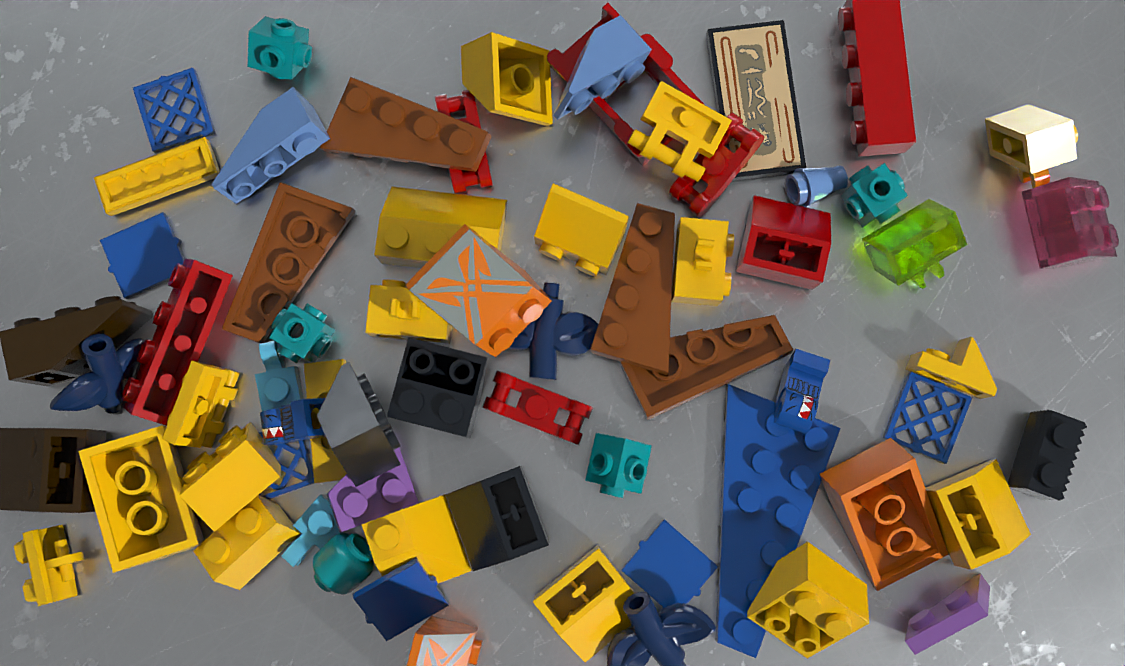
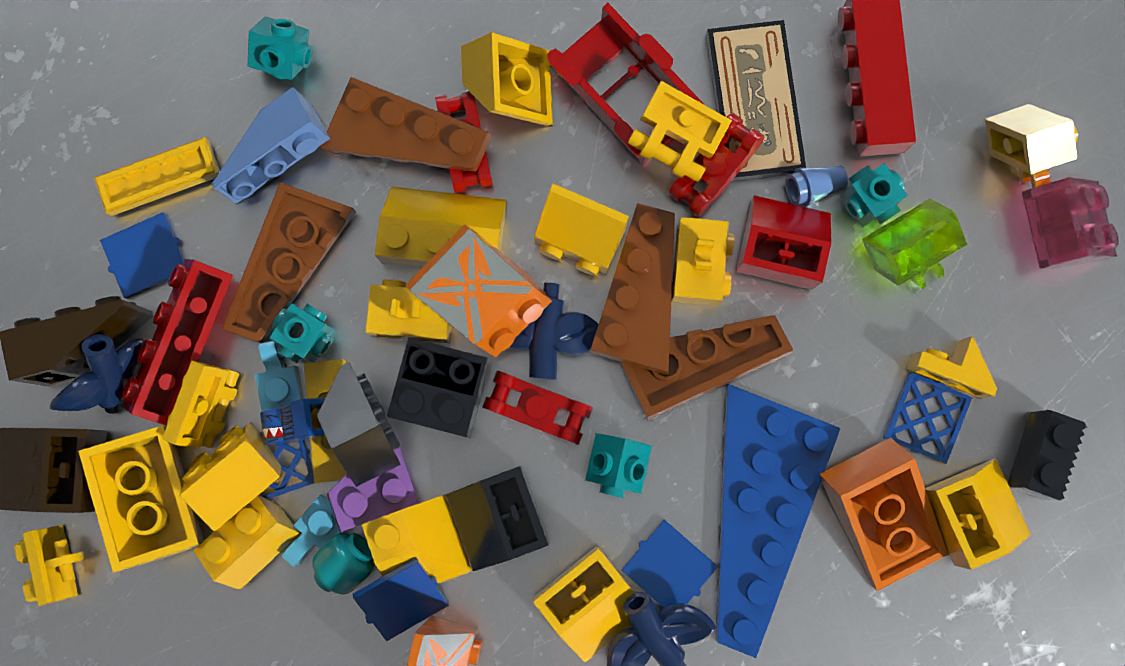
blue window [133,68,215,153] -> none
medium blue slope [554,15,652,120] -> none
yellow slope [747,541,869,659] -> none
blue leg [774,348,830,434] -> none
medium lavender wing [905,573,990,655] -> none

